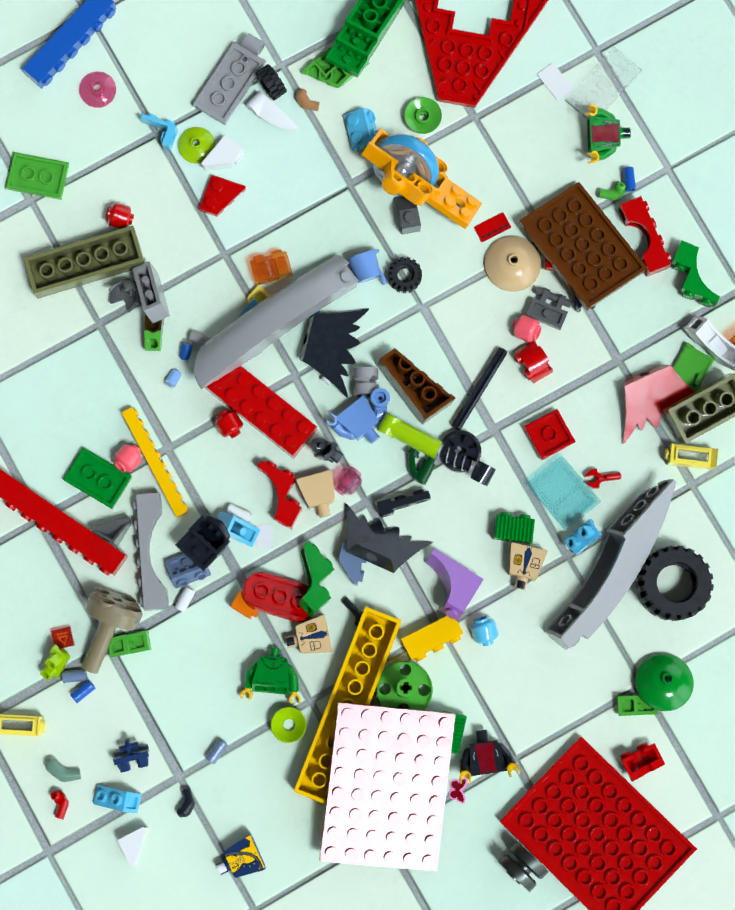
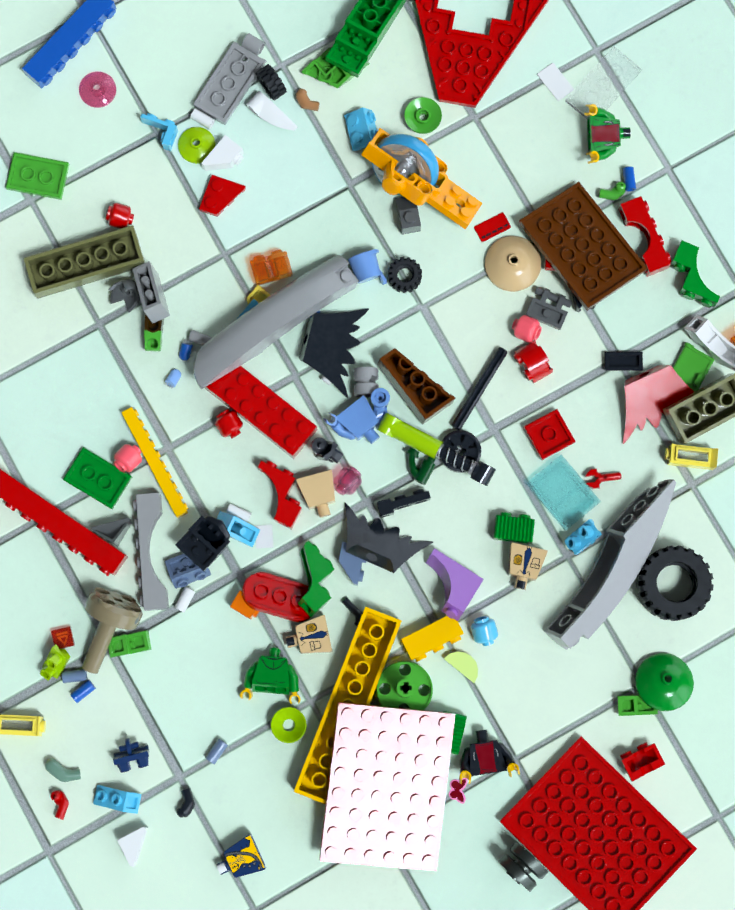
none -> white piece [190,108,215,129]
none -> yellowish green tile [444,652,478,683]
none -> black tile [604,352,643,371]

